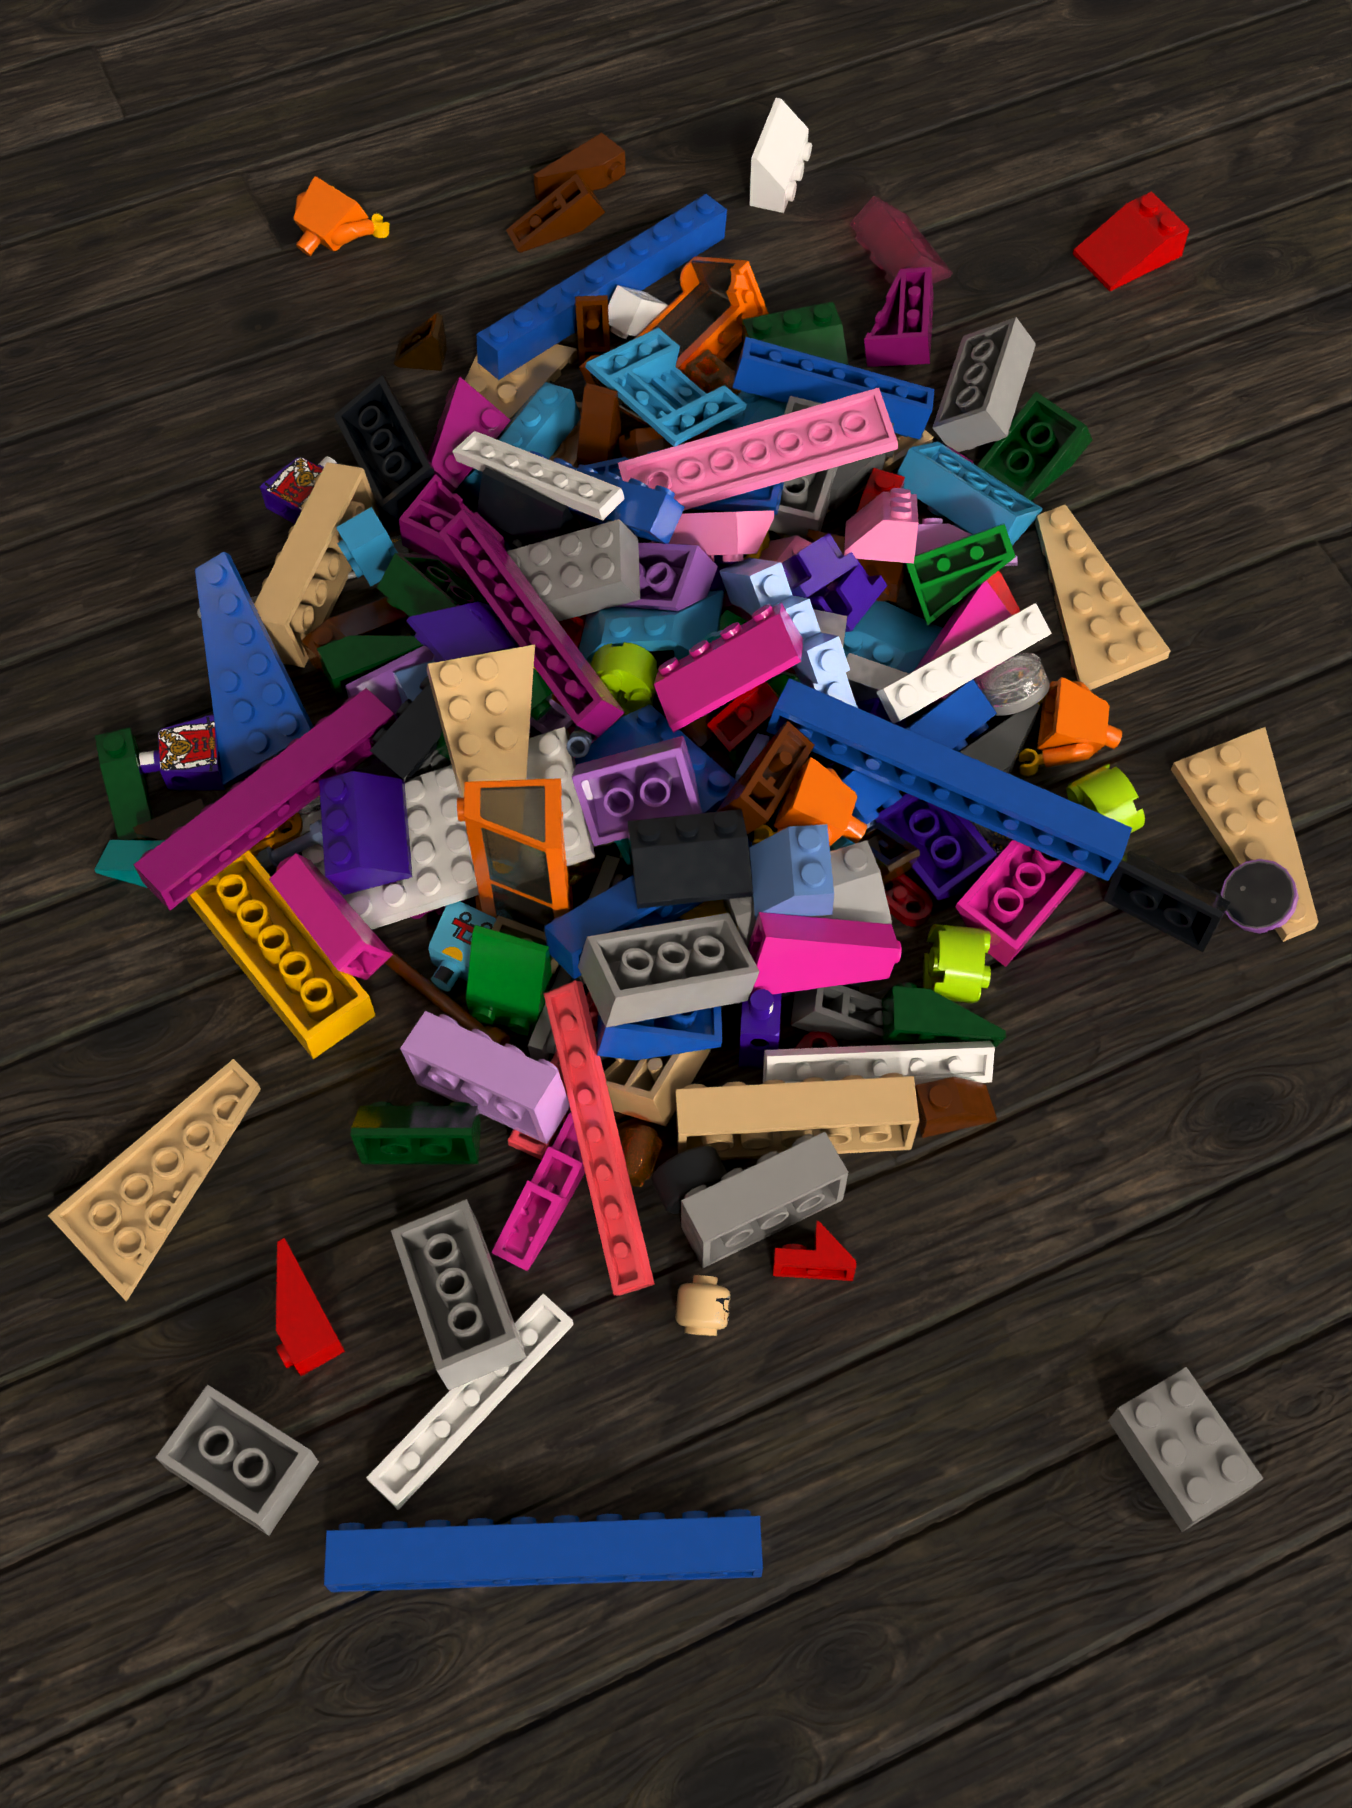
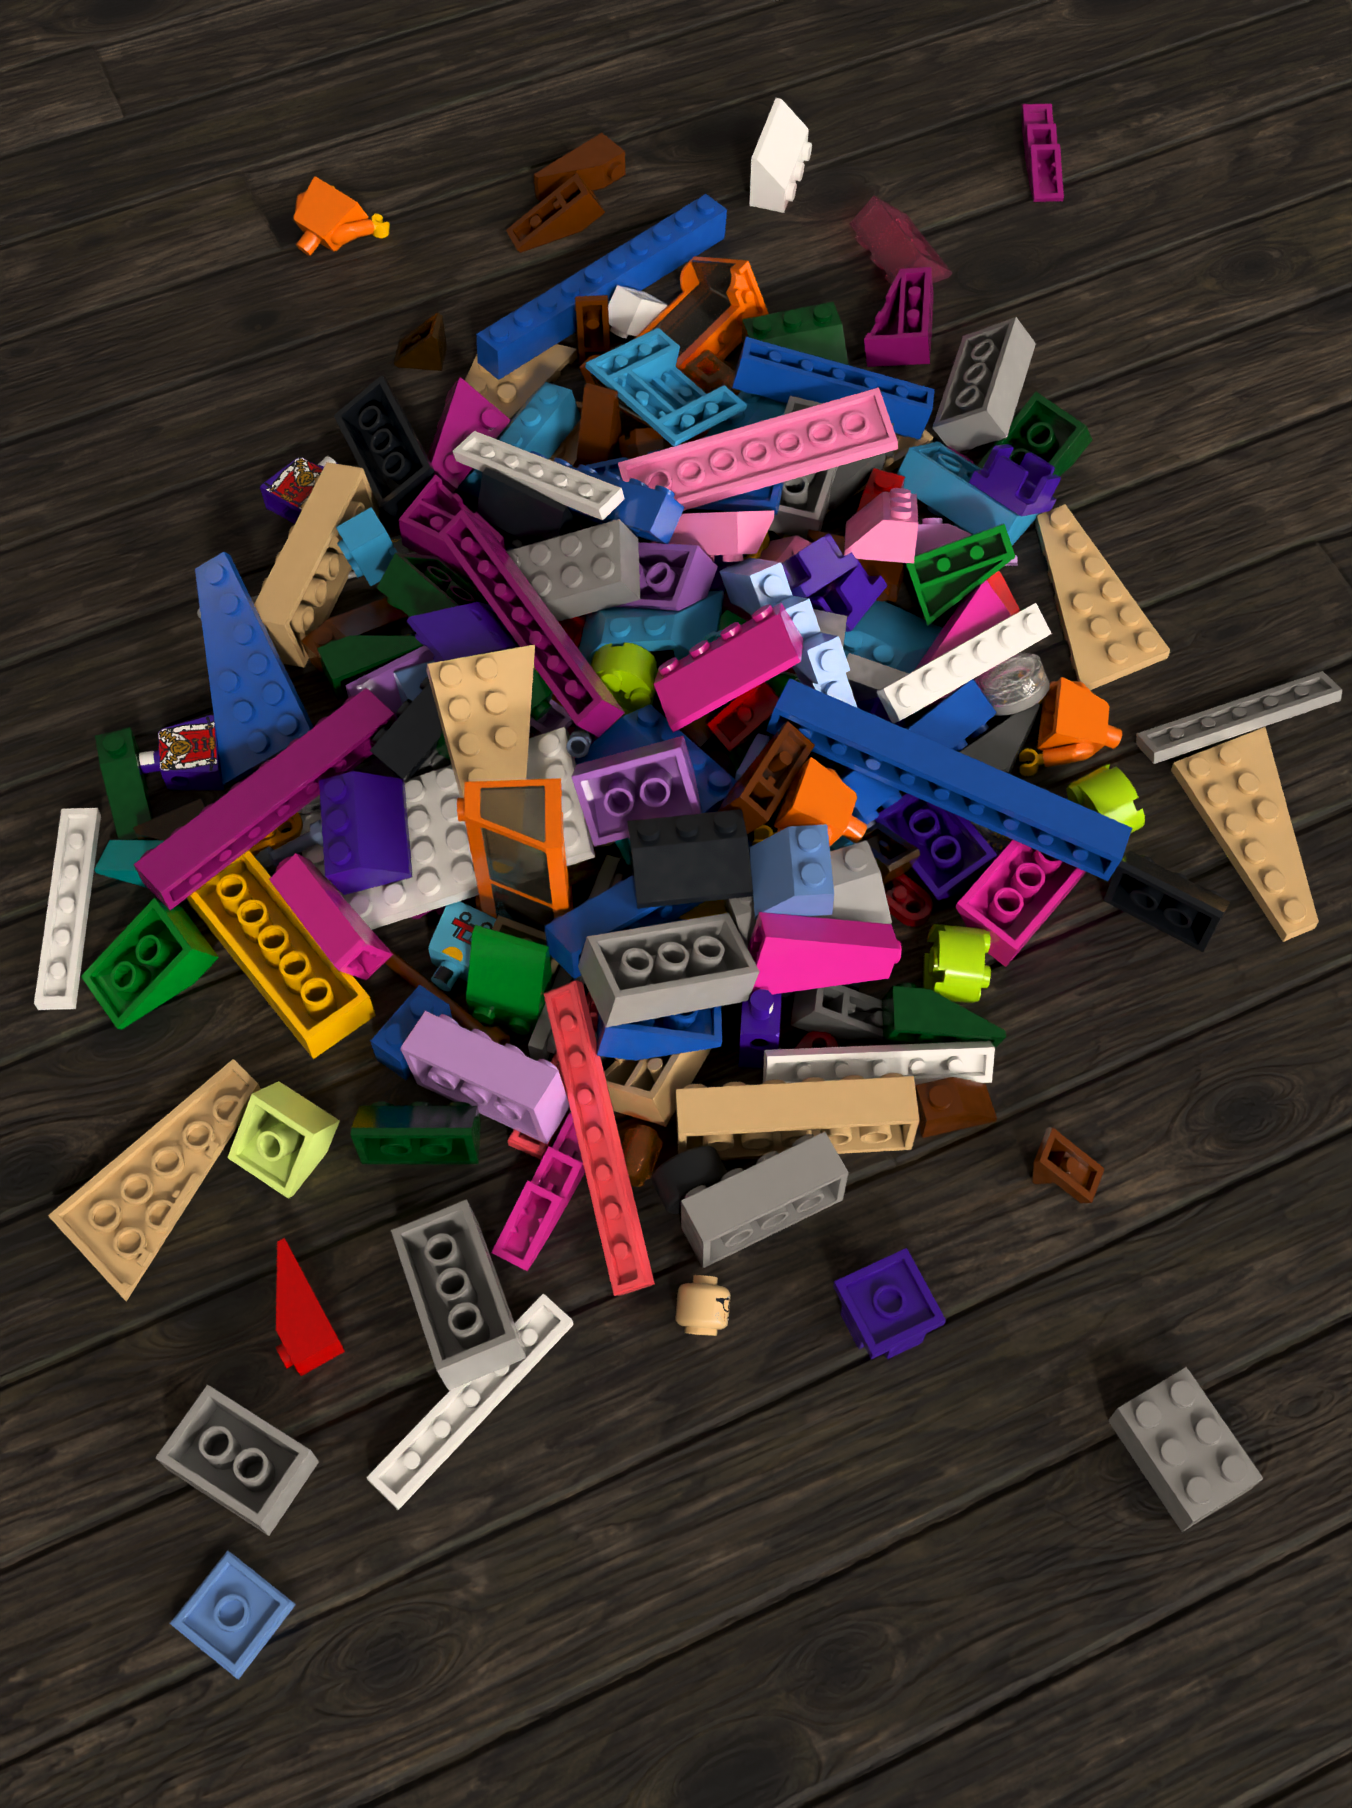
blue brick [324,1509,763,1592] -> none
red slope [773,1221,856,1281] -> none
red slope [1073,191,1190,291] -> none
black tile [1221,859,1299,933] -> none
none -> white plate [34,808,101,1010]
none -> green slope [81,897,219,1030]
none -> medium blue tile [170,1550,296,1680]
none -> yellowish green slope [227,1081,340,1199]
none -> blue brick [370,985,453,1080]
none -> dark purple panel [833,1248,946,1359]
none -> dark purple panel [969,444,1061,517]
none -> magenta slope [1021,104,1064,202]
none -> reddish brown slope [1032,1127,1104,1203]
none -> light grey plate [1136,671,1342,764]

